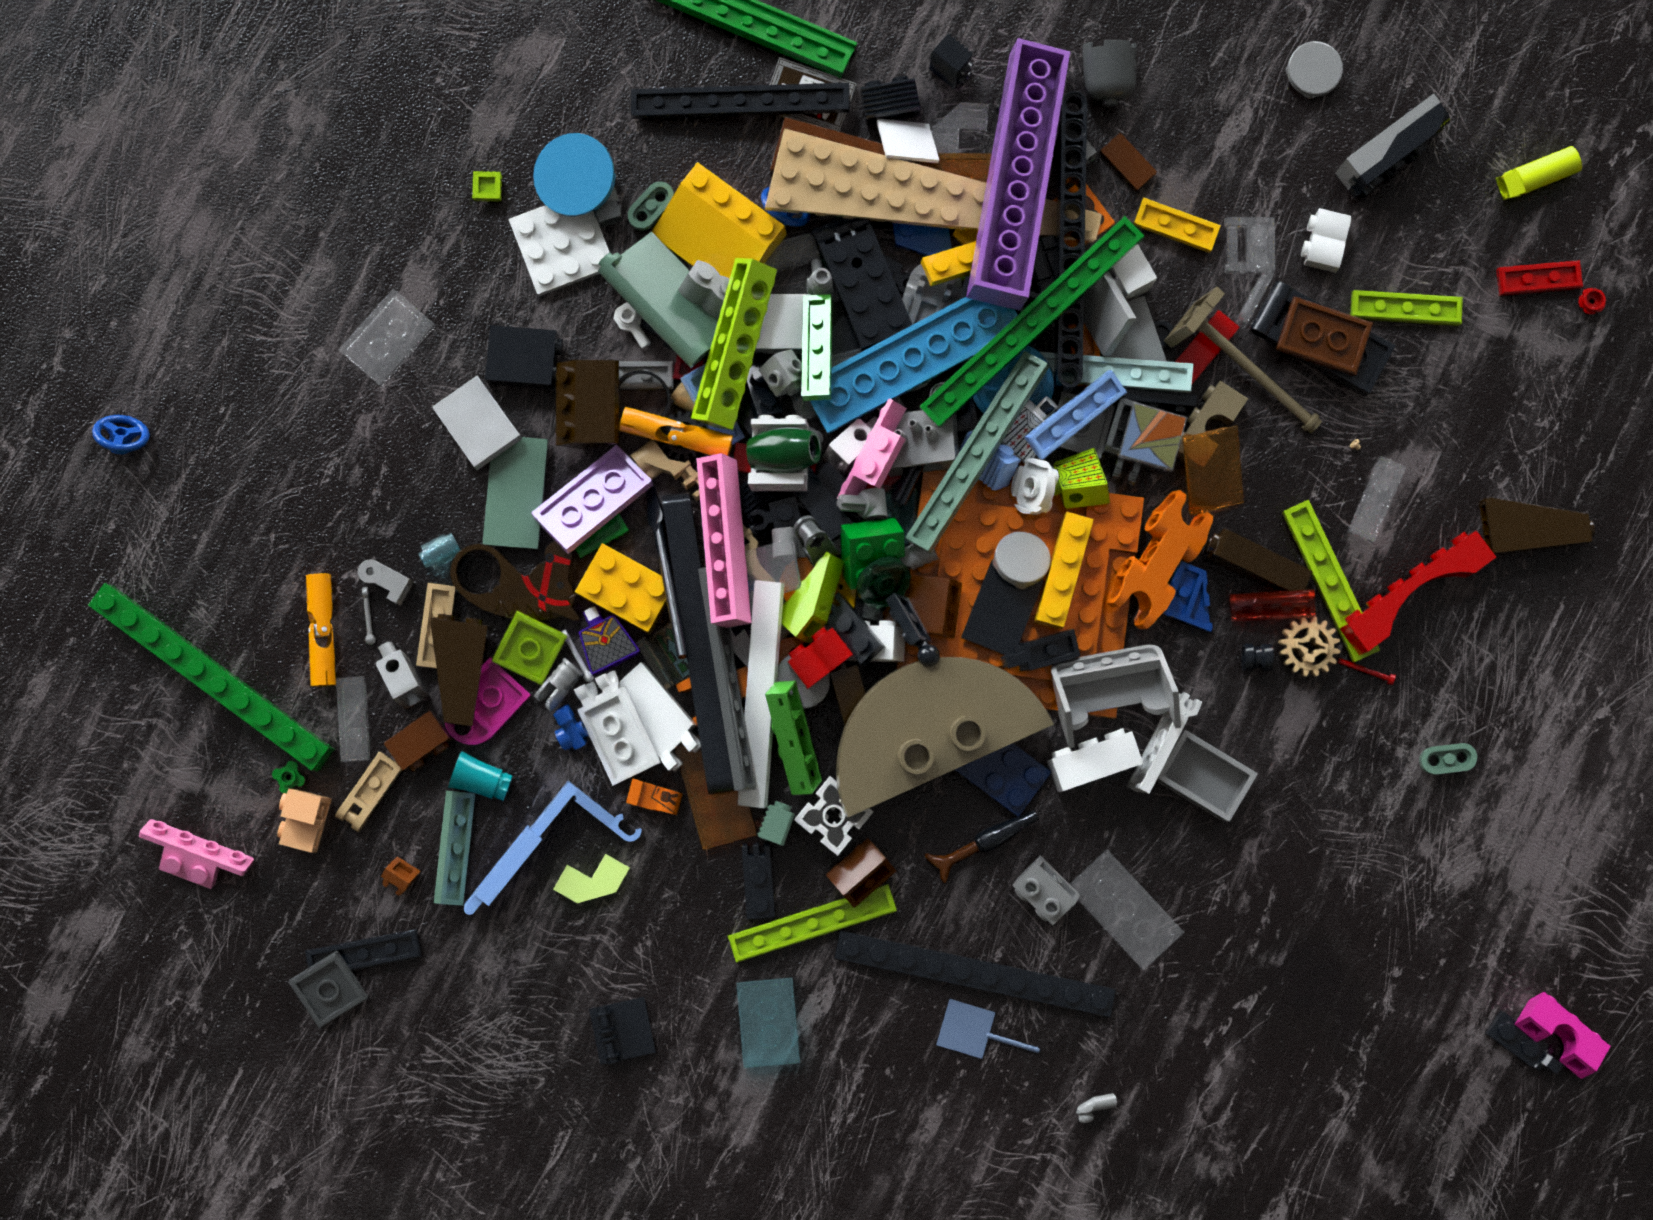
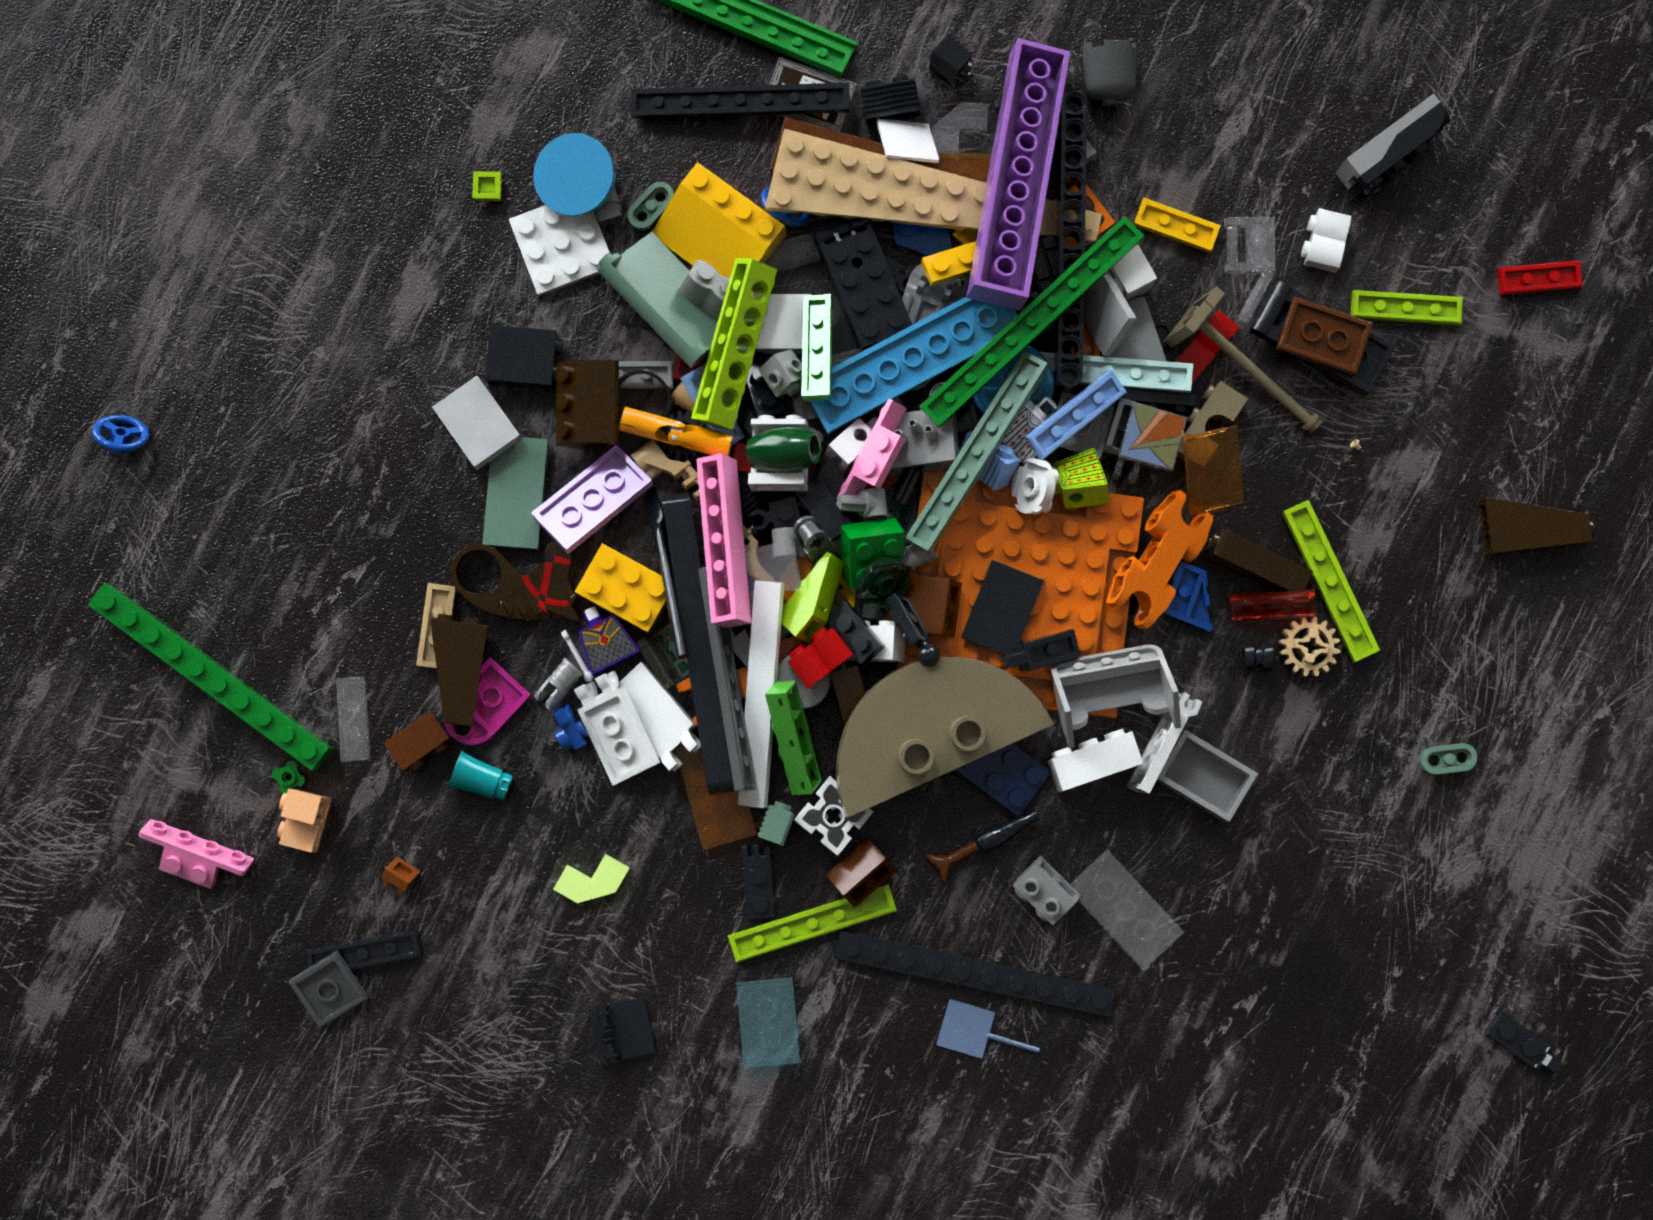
light orange piece [306,573,336,687] -> none
tan plate [335,751,402,832] -> none
clear tile [339,288,436,387] -> none
light grey leg [358,559,414,606] -> none
light grey hinge [362,587,376,645] -> none
light grey torso [376,642,430,710] -> none
clear light blue brick [418,533,460,570] -> none
sand green plate [434,791,475,906] -> none
light blue hinge [464,780,642,915] -> none
lime tile [492,611,567,685] -> none
green plate [575,513,629,559] -> none
white piece [614,302,651,349] -> none
orange leg [626,779,683,815] -> none
light grey piece [806,258,833,295] -> none
light grey tile [992,532,1051,589] -> none
yellow brick [1034,512,1094,630] -> none
light grey arm [1076,1093,1117,1123] -> none
reddish brown tile [1099,133,1157,192] -> none
light grey tile [1286,41,1343,99] -> none
red piece [1337,658,1396,685] -> none
red arch [1340,530,1496,656] -> none
clear tile [1347,456,1406,543] -> none
neon yellow piece [1495,146,1582,200] -> none
dark pink arch [1515,992,1611,1079] -> none
red plate [1578,288,1606,315] -> none

